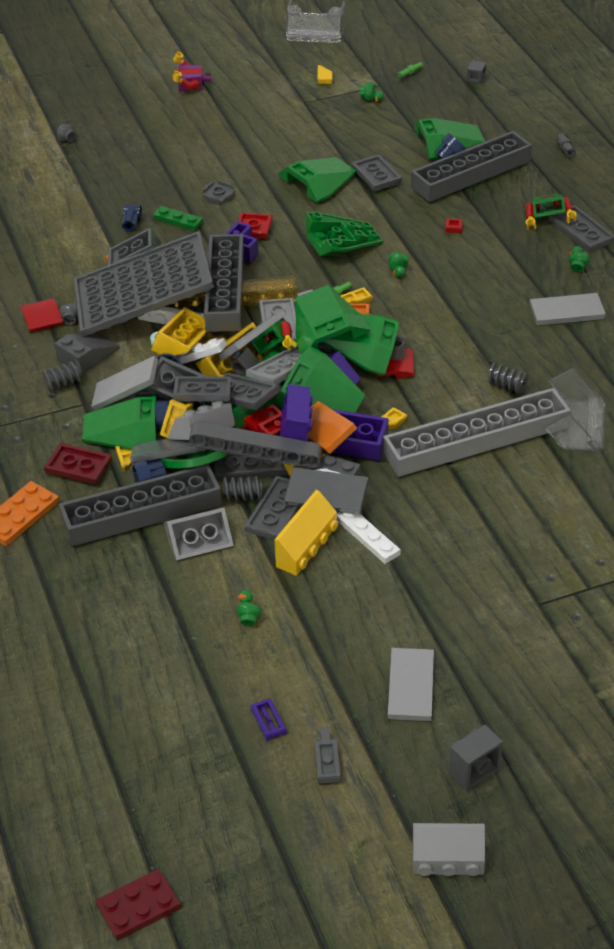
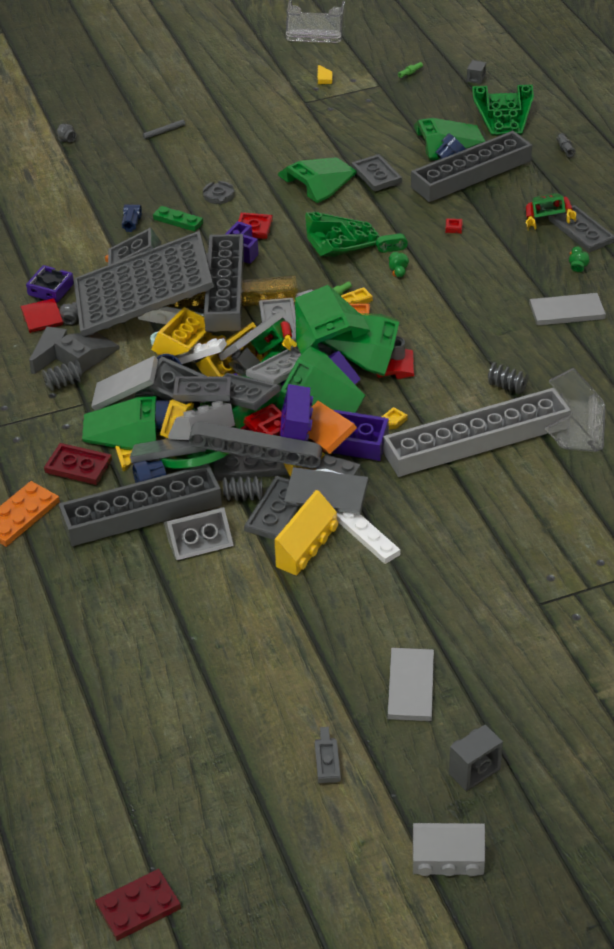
torso [172,51,211,92] -> none
green animal [236,590,262,626] -> none
dark purple tile [250,698,287,742] -> none
green animal [360,82,384,102] -> none
none -> dark purple piece [26,265,74,303]
none -> dark grey slope [29,327,67,374]
none -> dark grey bar [143,120,185,139]
none -> green beam [376,234,408,253]
none -> green wedge [472,85,534,136]

